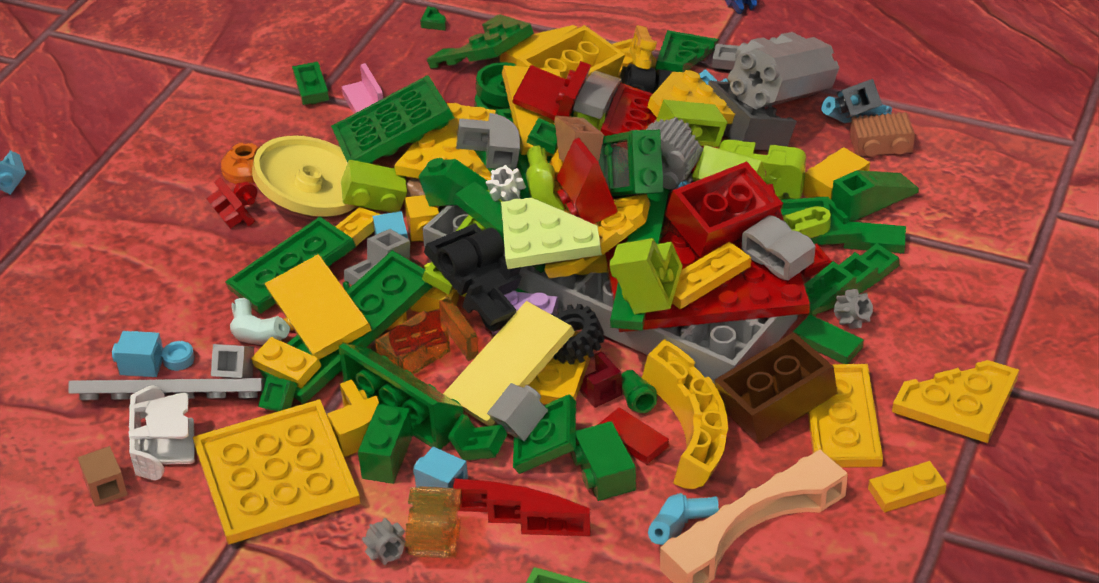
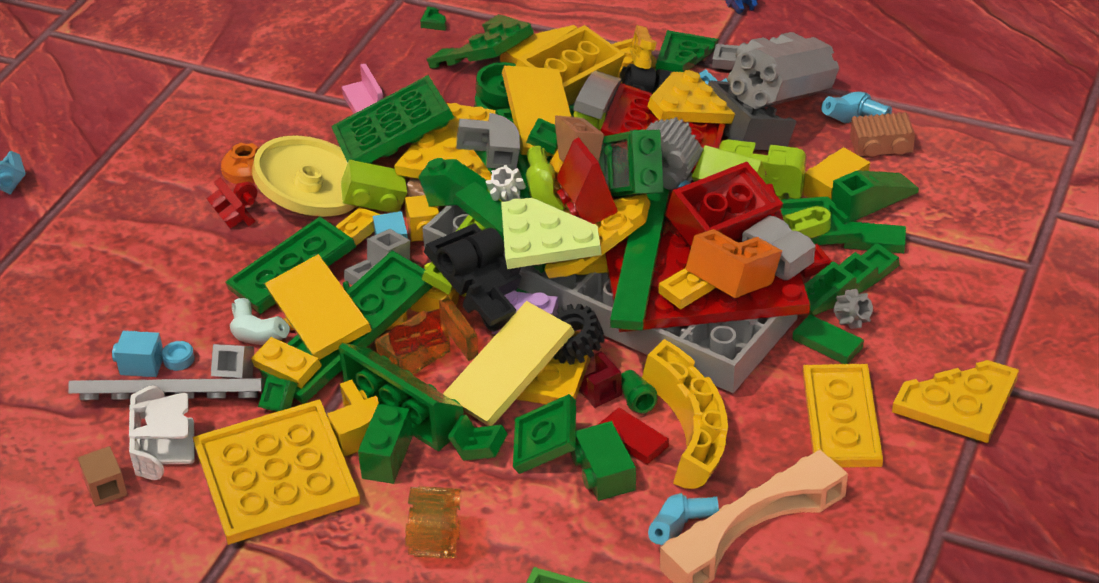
green plate [292,62,329,105] -> none
light grey gear [362,518,408,565] -> none
medium azure brick [413,447,468,506] -> none
red slope [453,478,591,536] -> none
light grey brick [487,383,548,441] -> none
red bracket [512,61,591,121] -> none
lime brick [610,238,683,314] -> none
lime brick [656,99,728,147] -> none
reddish brown brick [714,332,838,443] -> none
black brick [835,79,882,118] -> none
yellow plate [868,461,947,513] -> none
none -> orange panel [686,229,782,298]

